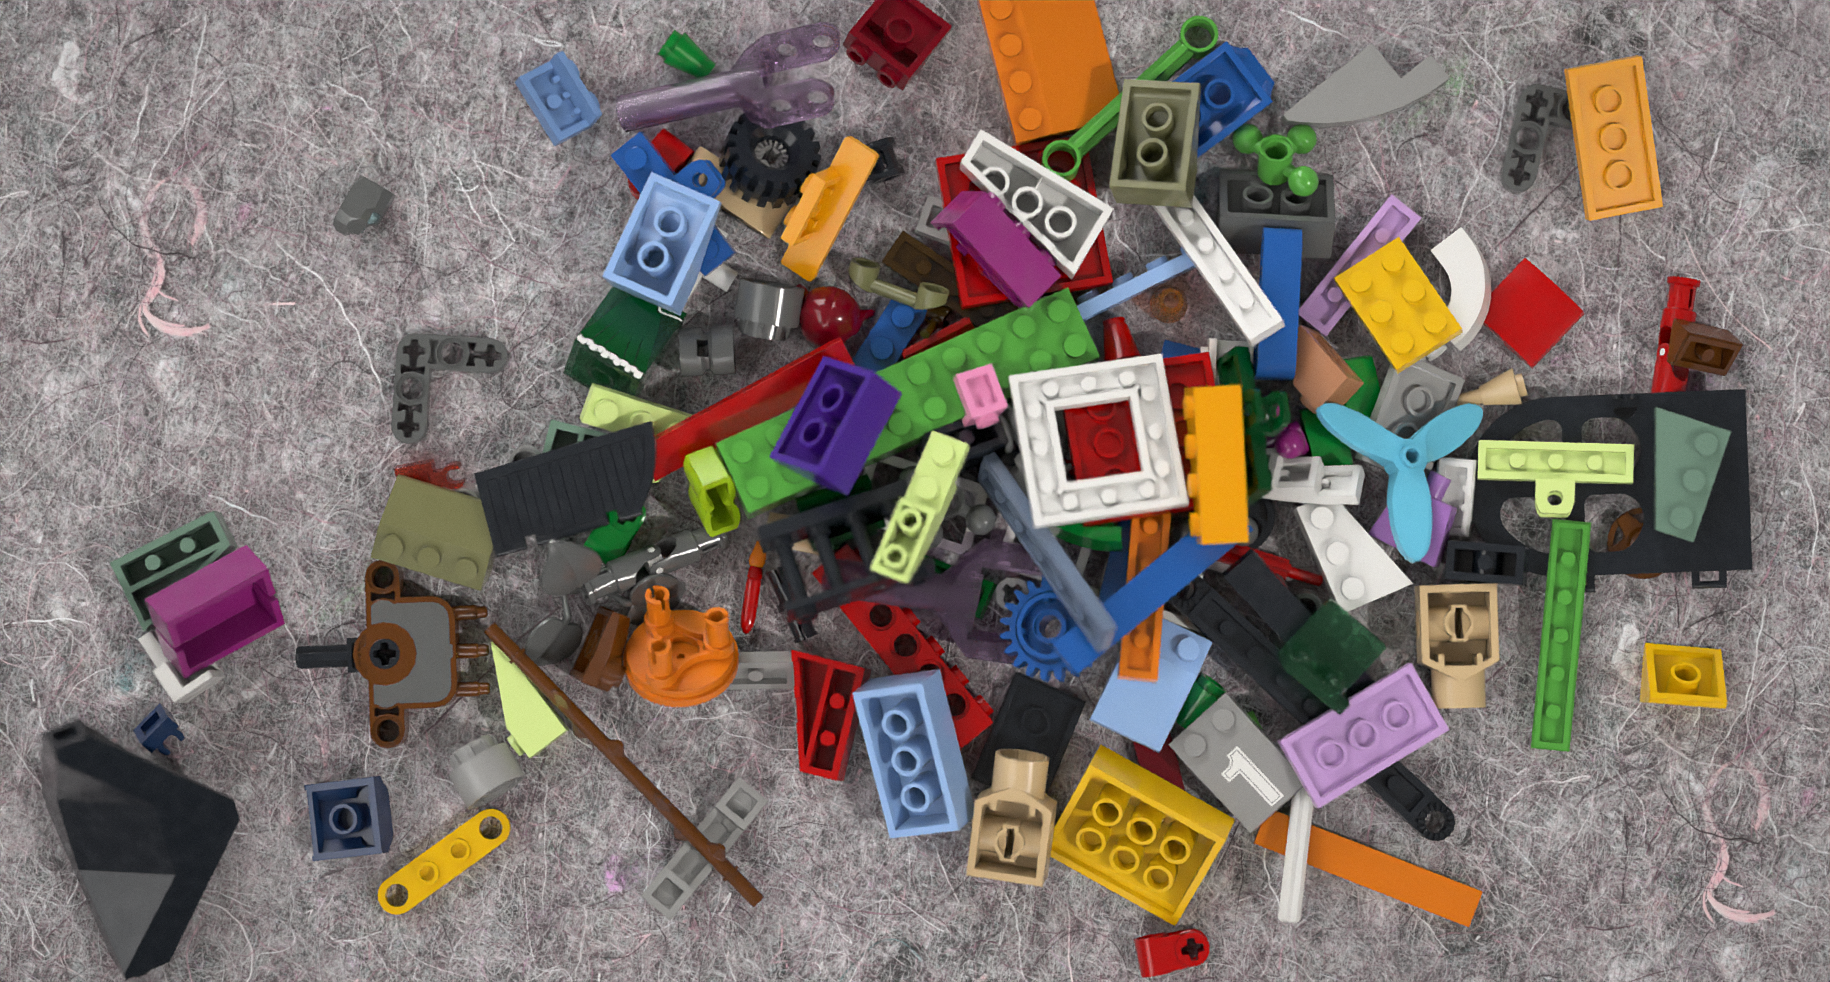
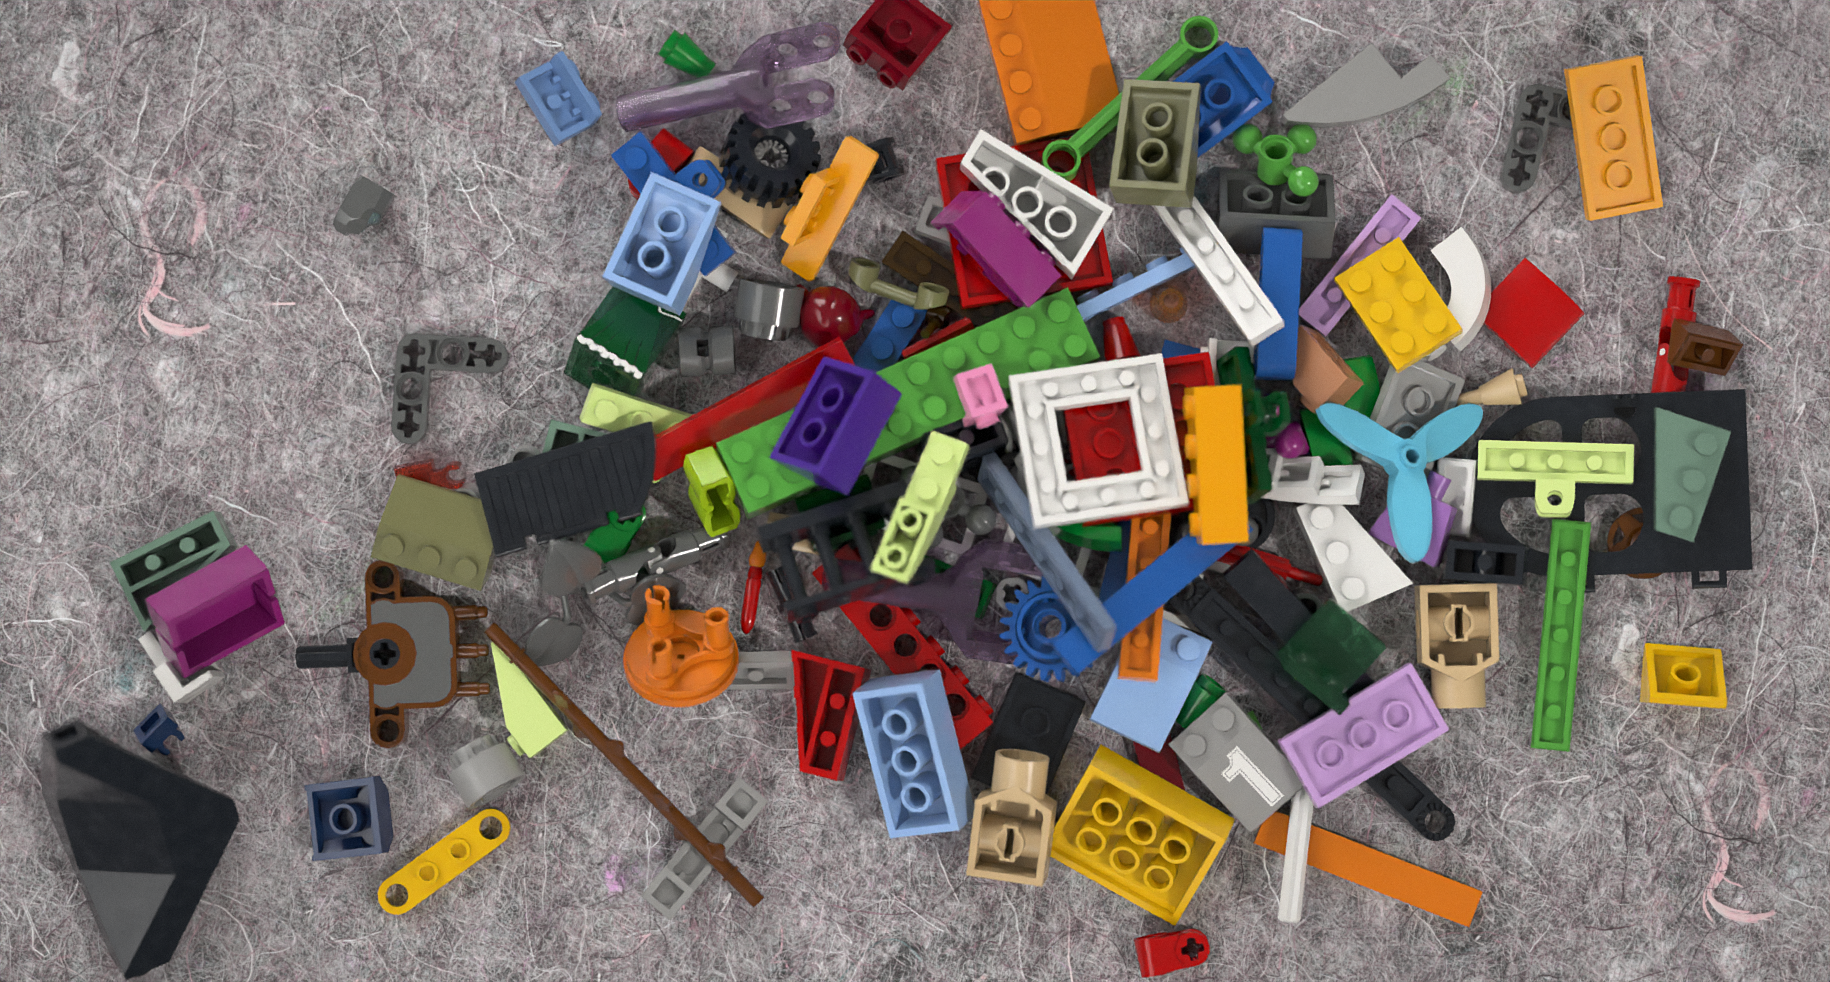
reddish brown slope [569,605,630,692] -> none

